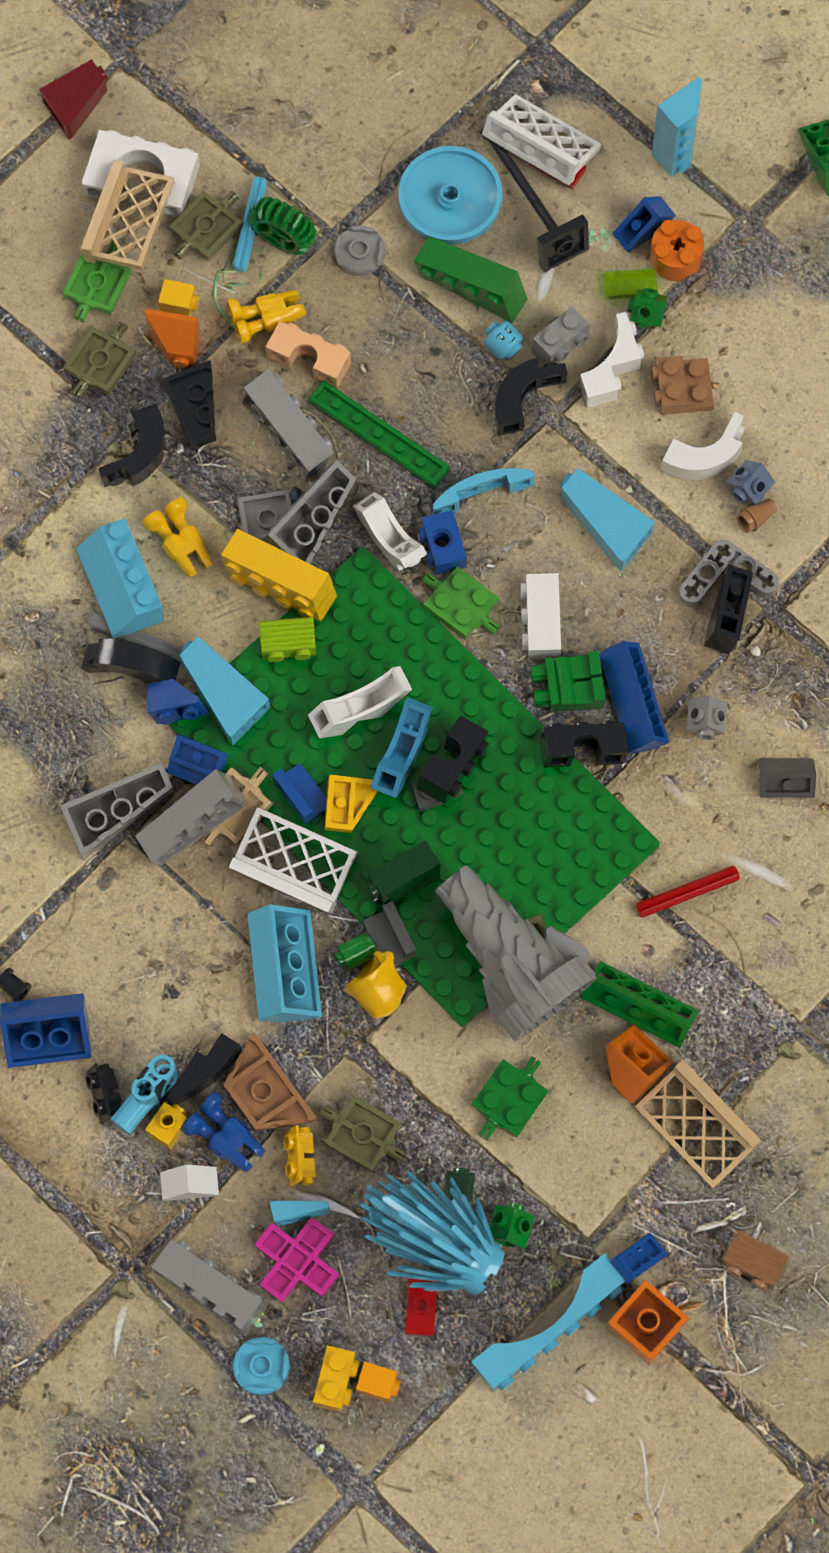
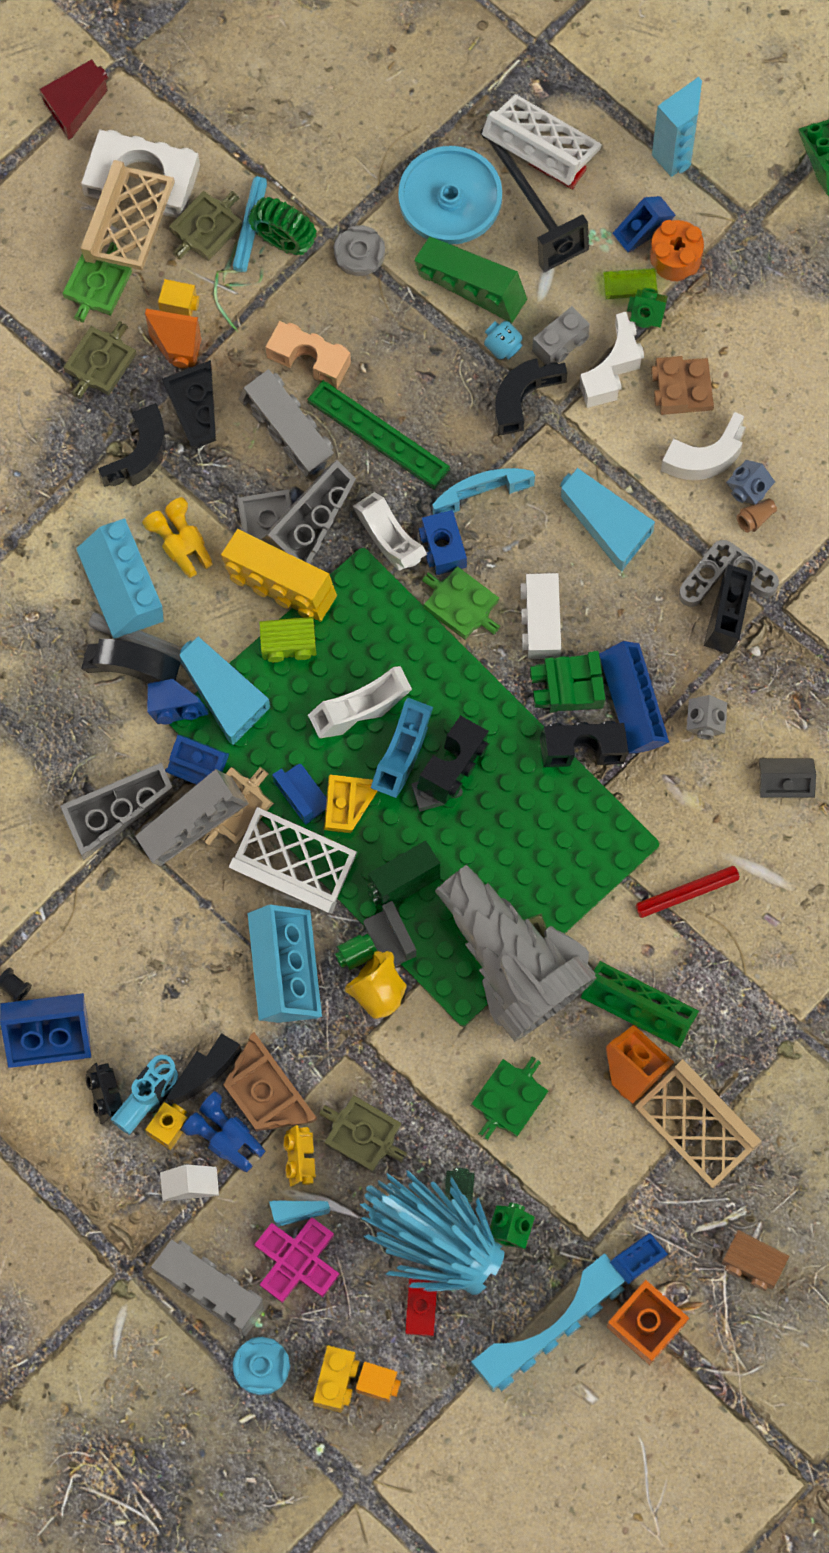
yellow piece [226,290,306,344] -> none

